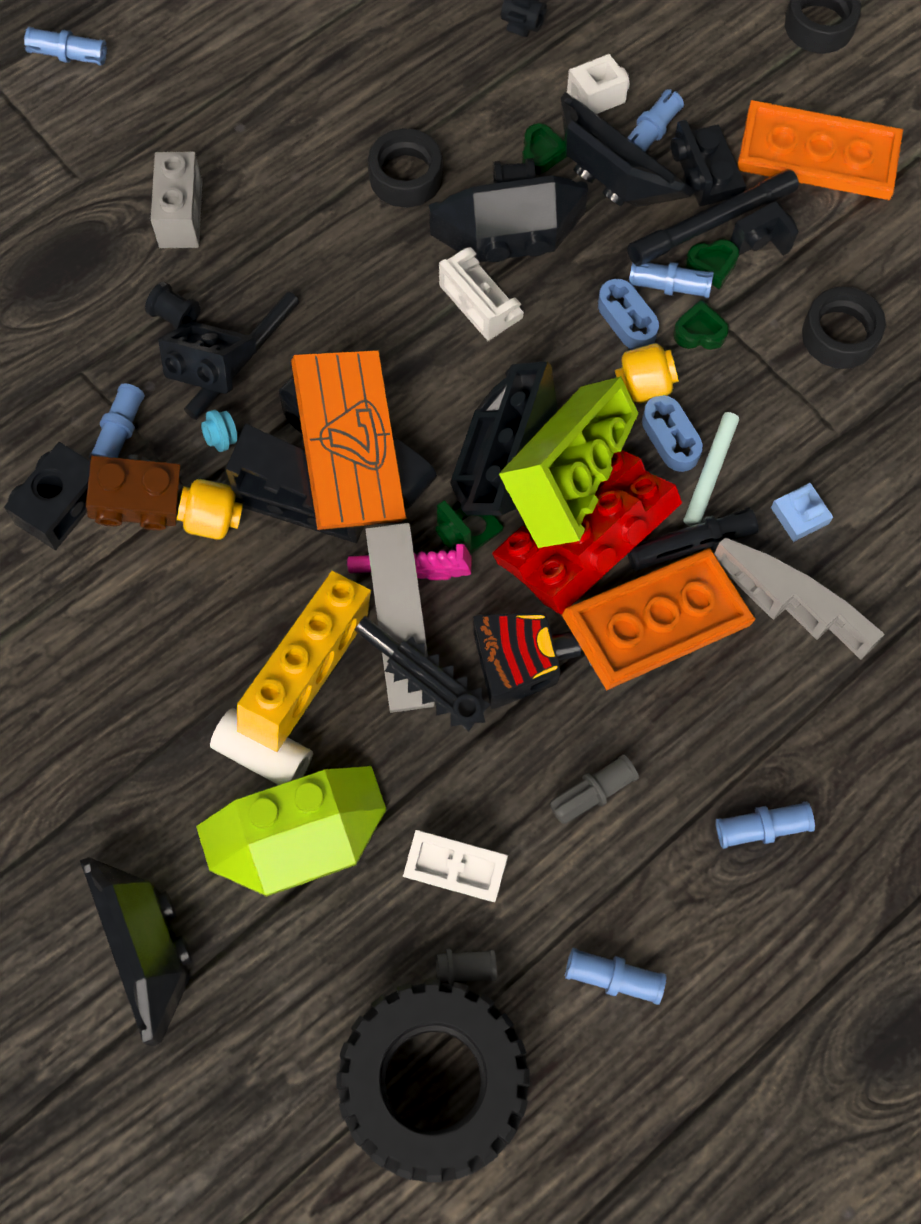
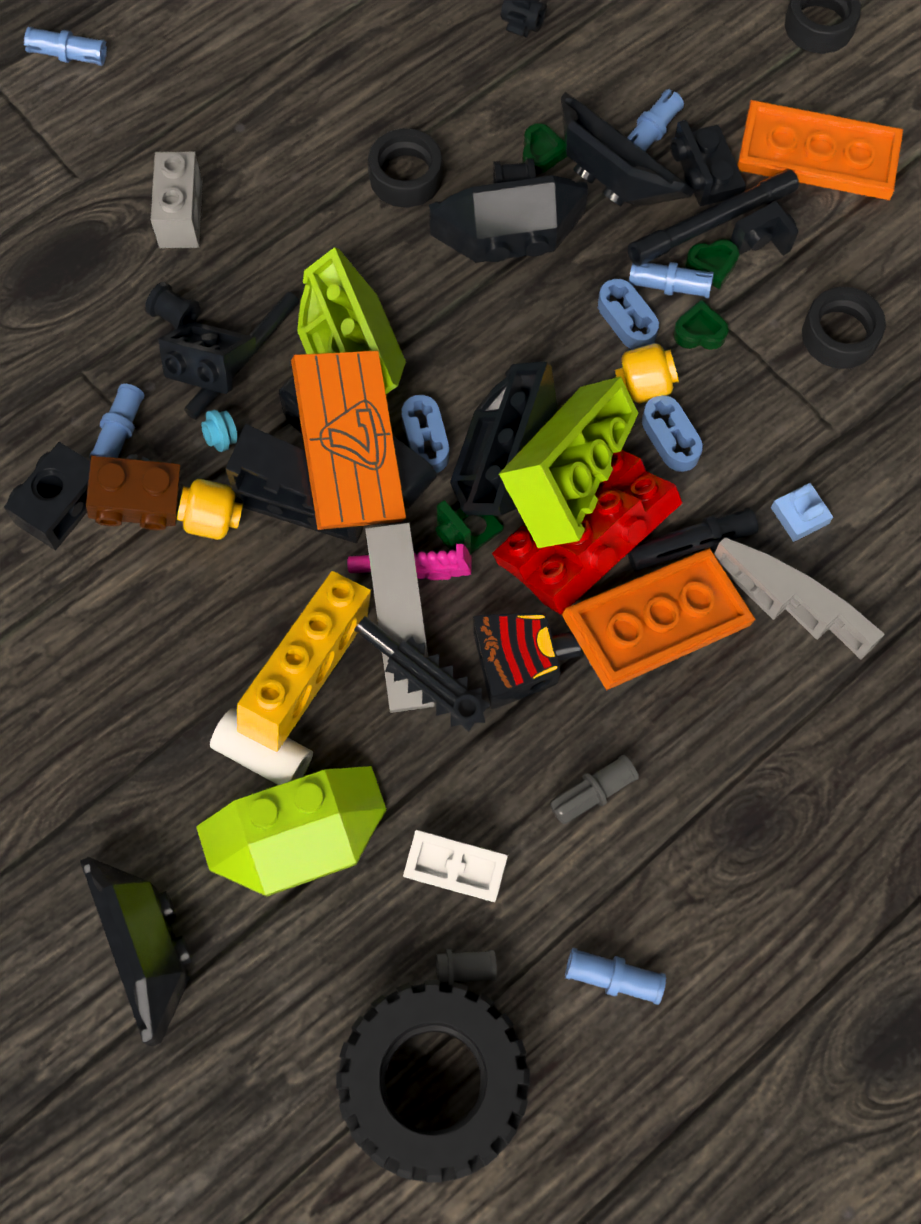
white hinge [439,247,524,341] -> none
white brick [567,54,630,114] -> none
light aqua bar [683,412,739,526] -> none
medium blue pin [716,801,815,849] -> none
none -> lime wedge [297,247,406,394]
none -> medium blue beam [402,395,449,473]

